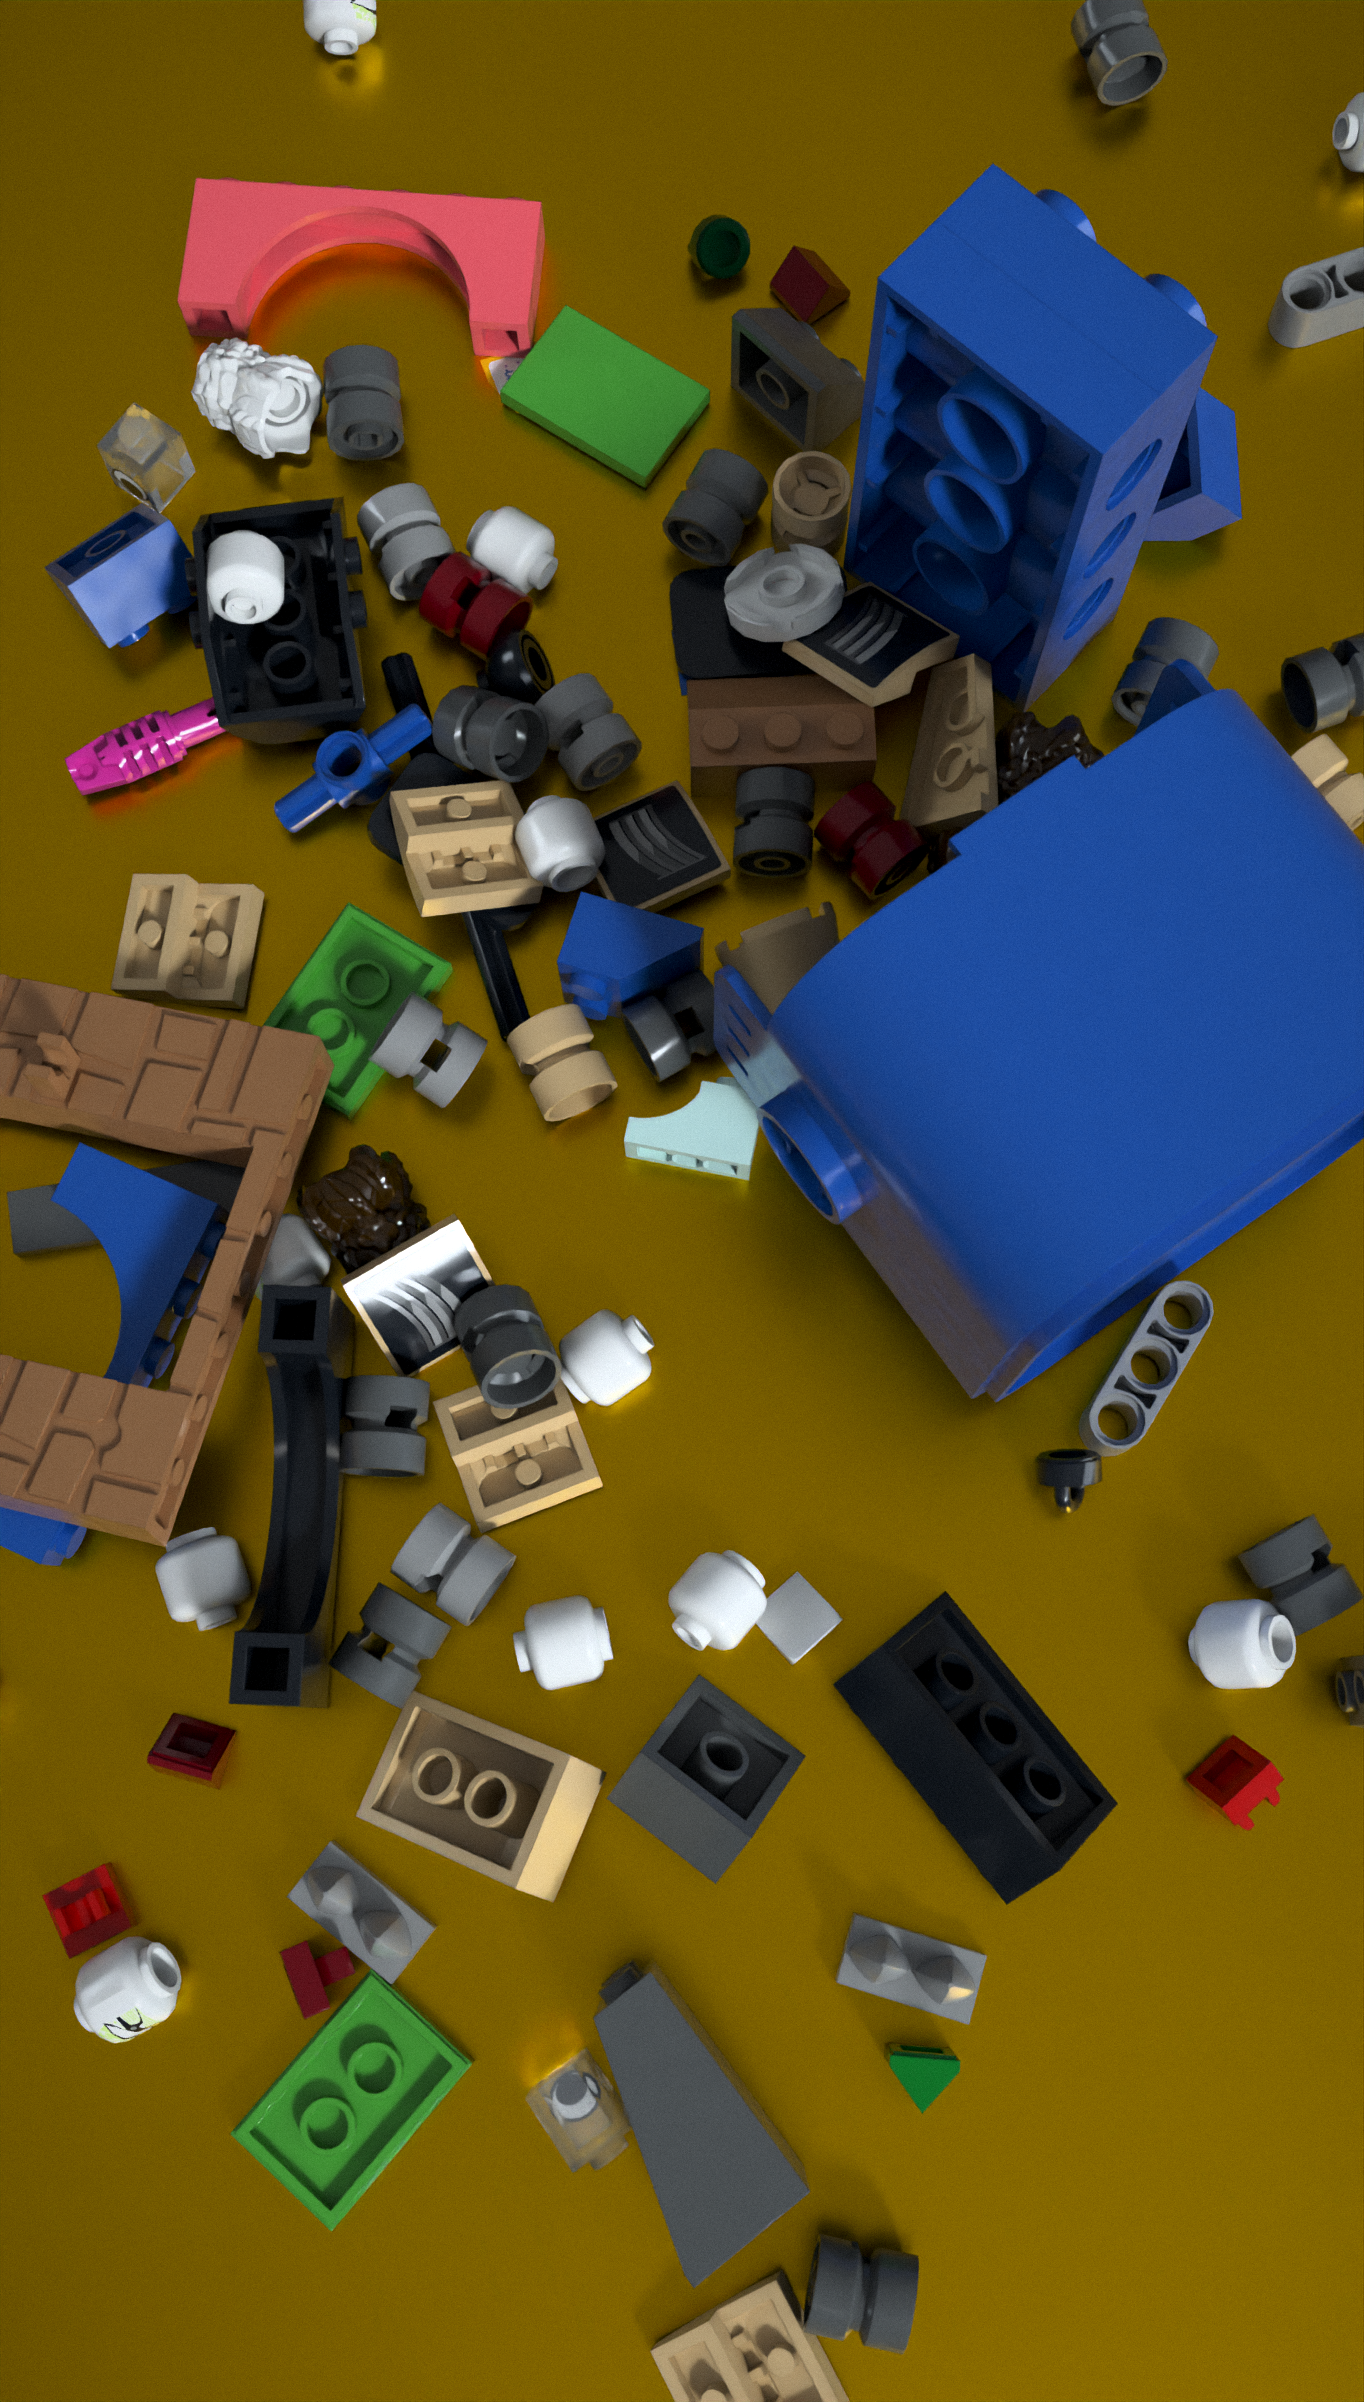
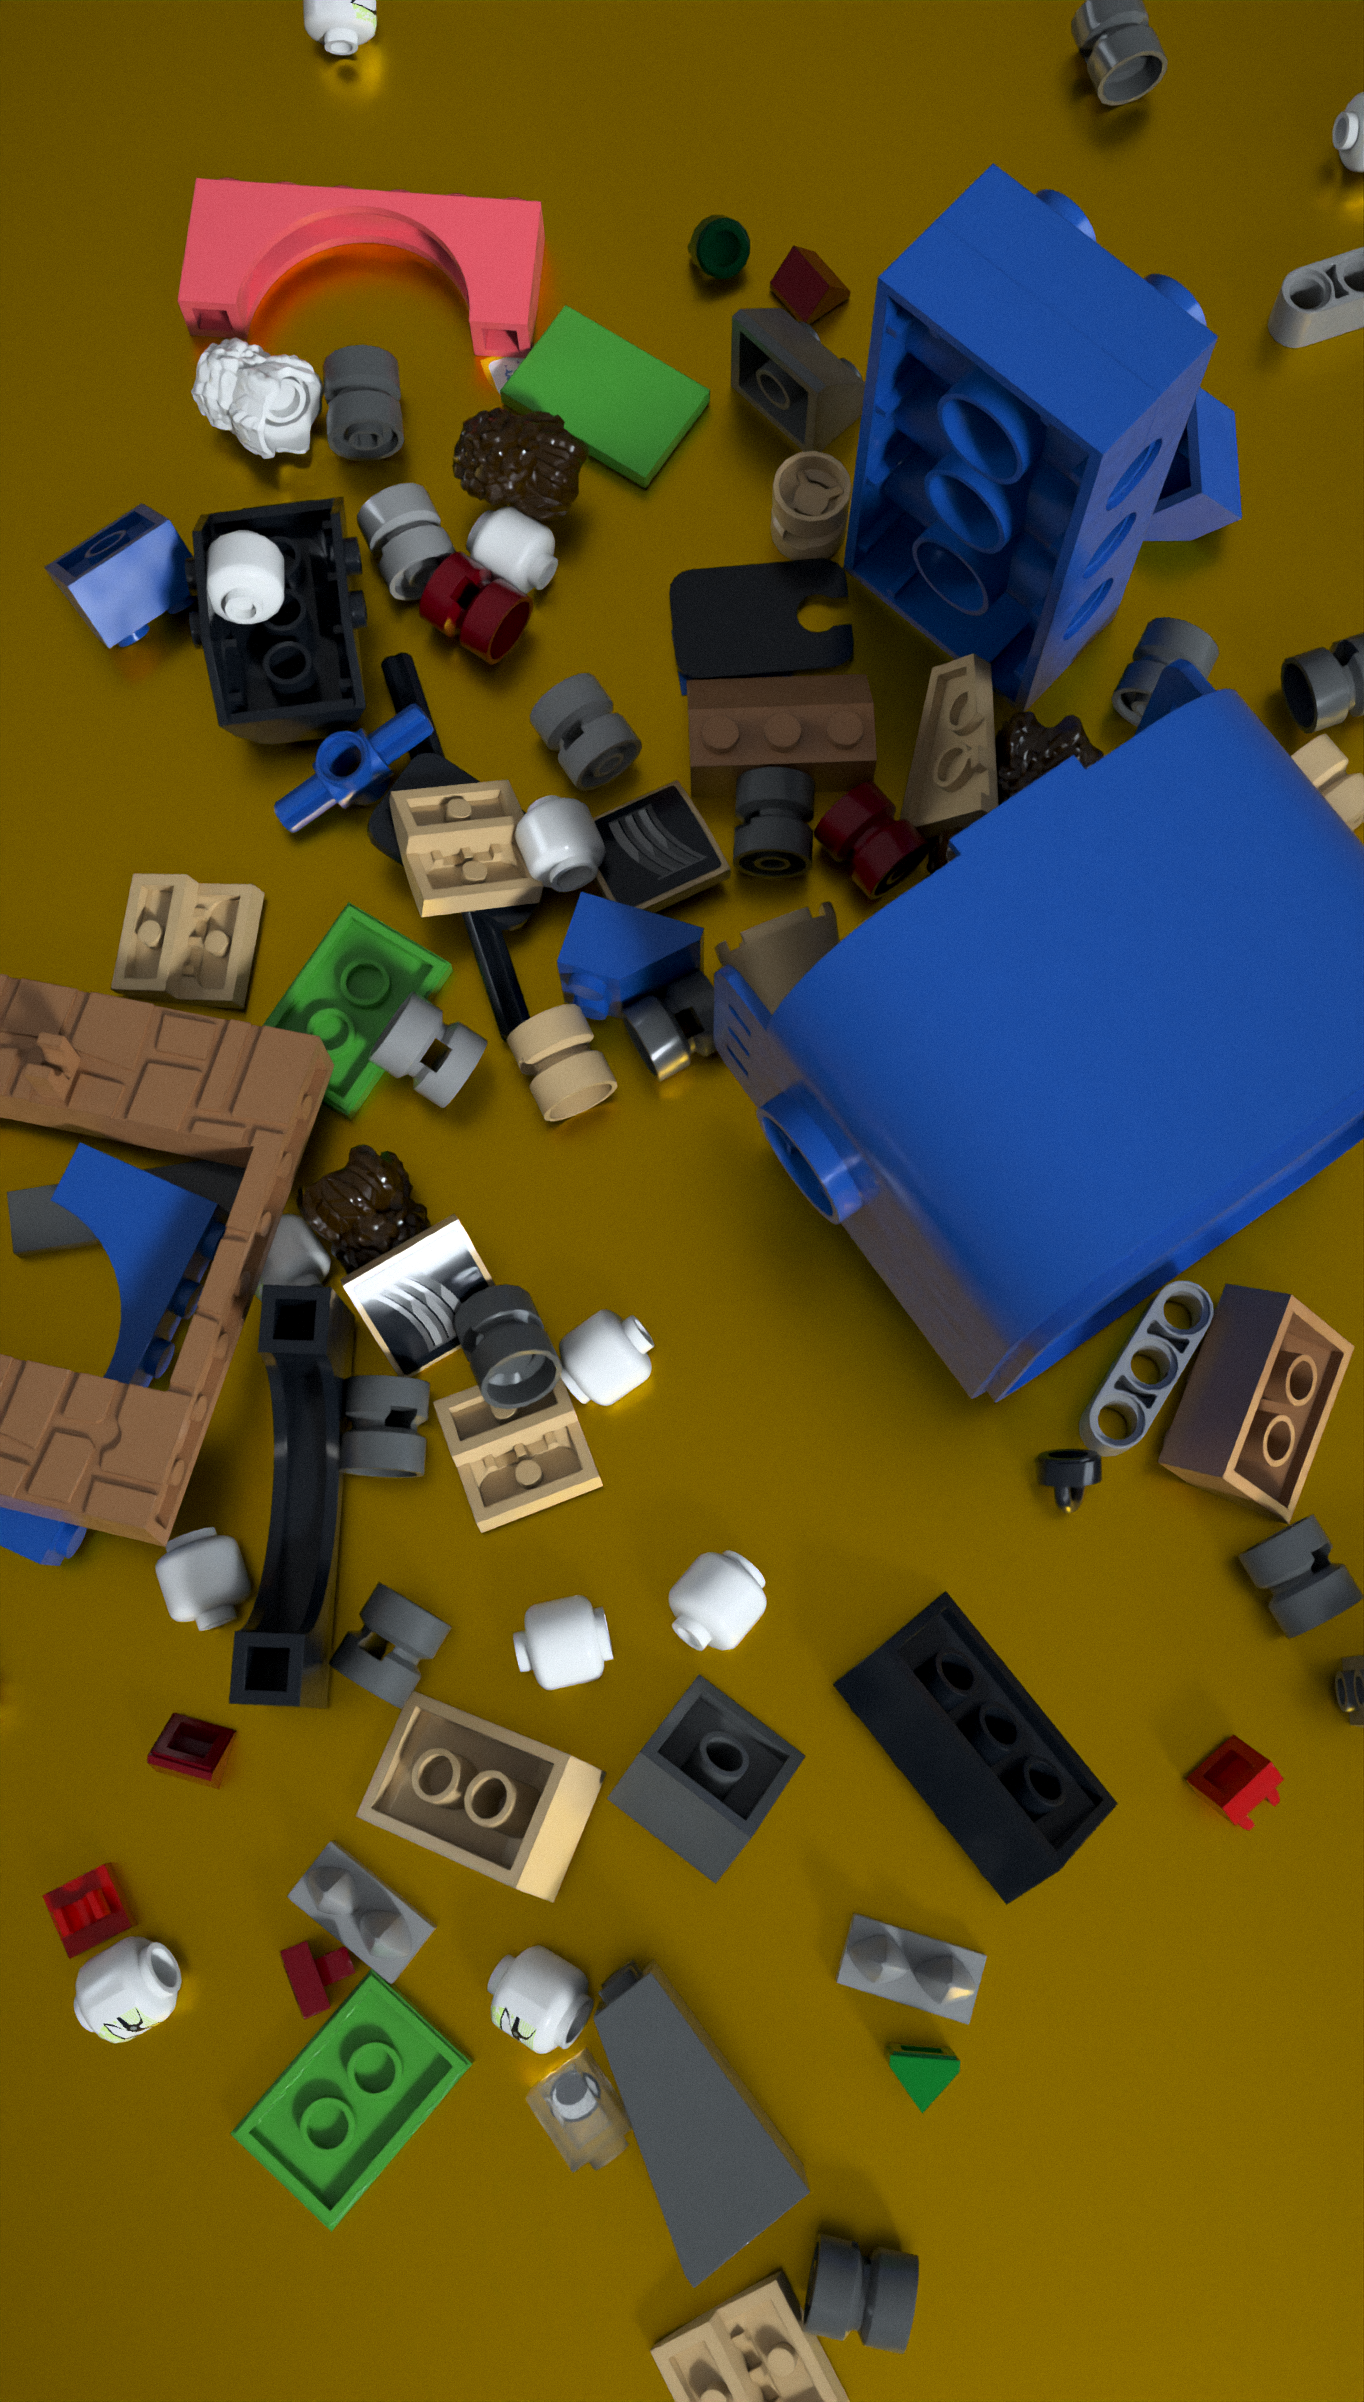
dark pink hinge [65,697,226,795] -> none
clear brick [96,402,196,513] -> none
light grey wheel [390,1502,516,1627] -> none
dark grey wheel [432,685,549,782] -> none
black brick [476,626,556,706] -> none
light aqua arch [624,1077,760,1181] -> none
dark grey wheel [662,448,769,567] -> none
white tile [724,544,845,642] -> none
white slope [755,1571,843,1666] -> none
slope [782,582,960,708] -> none
white head [1188,1599,1296,1689] -> none
none -> dark brown hair [452,407,589,522]
none -> white head [487,1945,594,2054]
none -> medium nougat slope [1158,1284,1355,1525]

